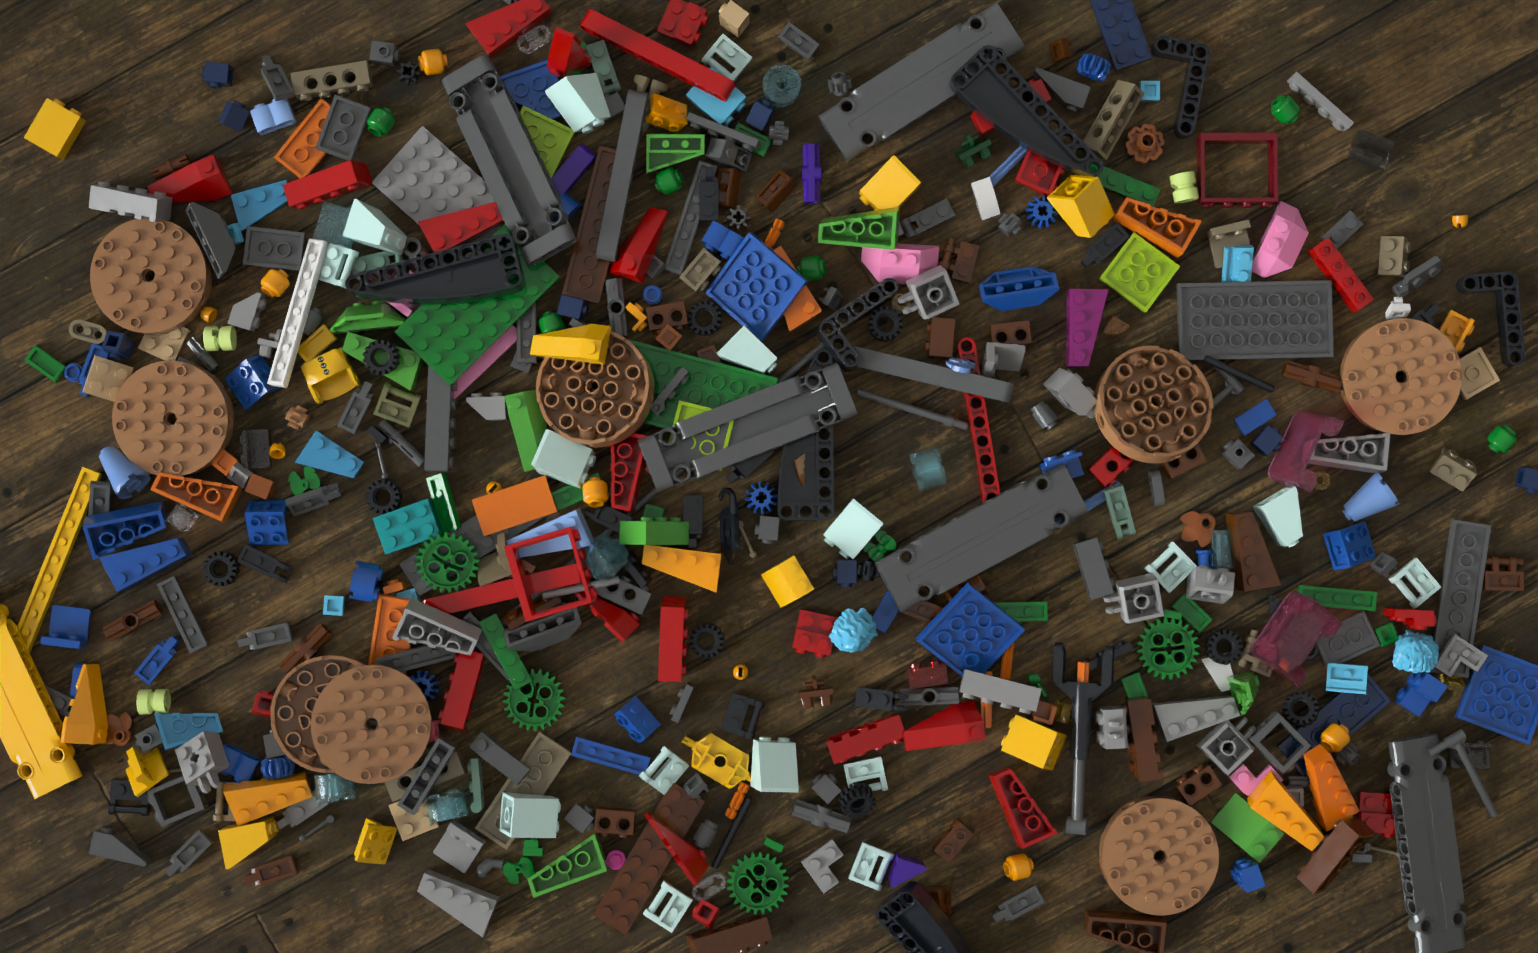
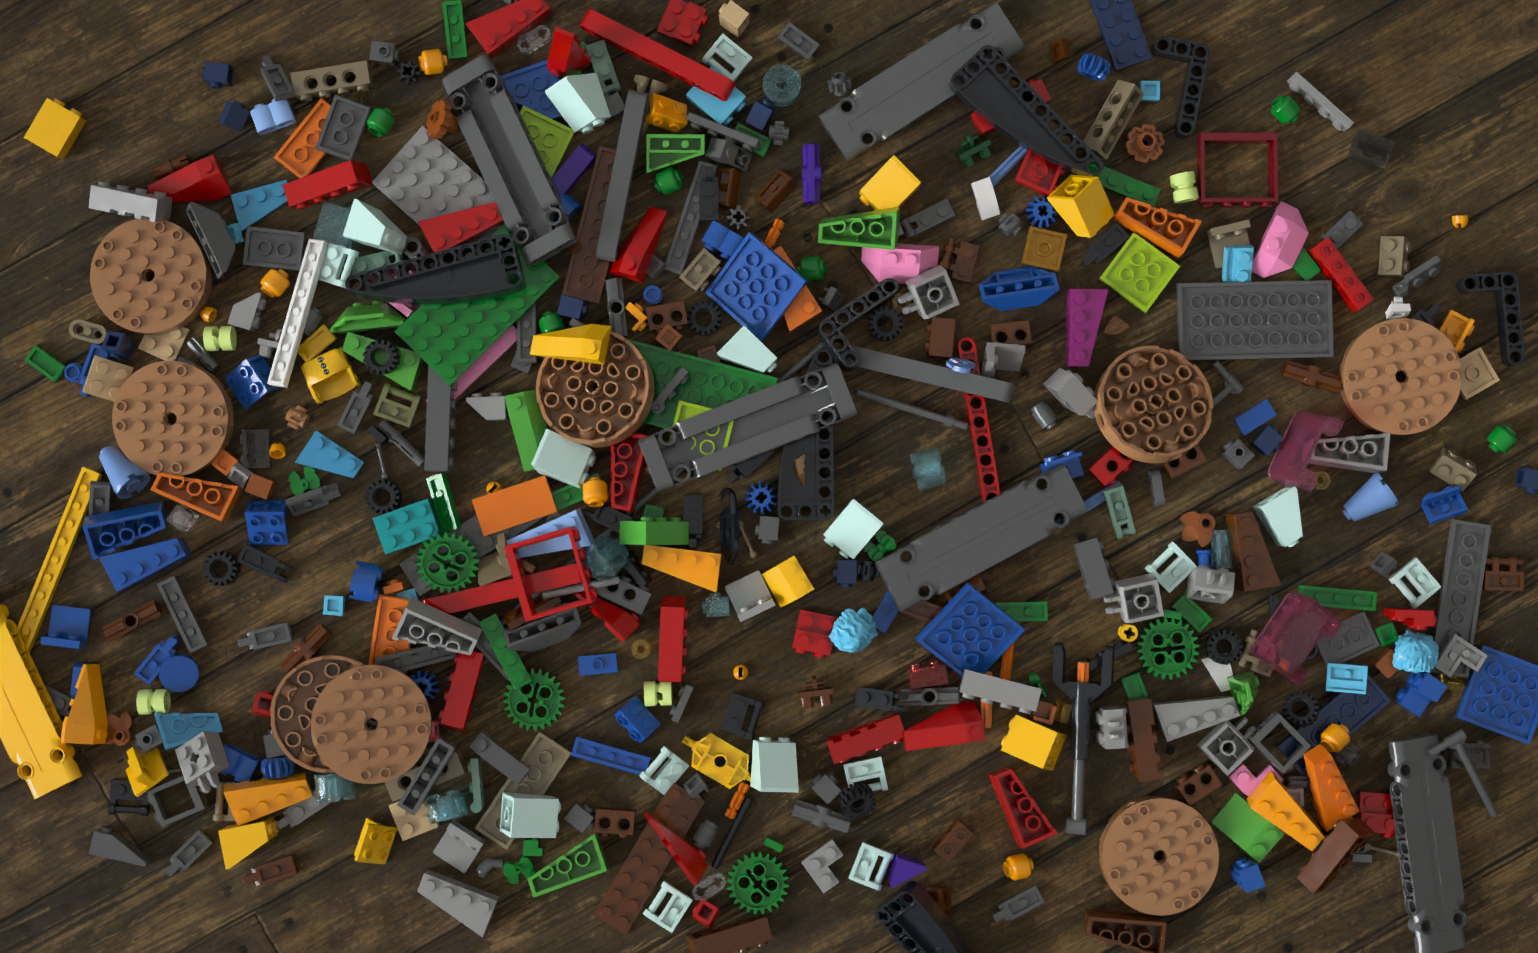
dark grey hinge [299,815,335,841] -> none
dark pink plate [606,850,626,870] -> none
black tyre [689,623,724,659] -> none
dark grey slope [1033,67,1091,113] -> none
black bar [1204,355,1275,393] -> none
blue bracket [1323,521,1376,570] -> none
none -> blue tile [159,654,199,692]
none -> dark orange plant [426,100,459,139]
none -> green plate [442,0,468,61]
none -> blue plate [578,653,618,676]
none -> clear yellow plate [631,639,651,659]
none -> yellowish green wheel [644,681,672,707]
none -> clear light blue brick [702,593,730,617]
none -> light grey bracket [725,571,776,622]
none -> pearl gold plate [1021,226,1067,272]
none -> yellow bush [1118,624,1138,642]
none -> green tile [1292,247,1321,281]
none -> dark orange panel [1370,648,1398,678]
none -> blue bracket [1421,485,1468,525]

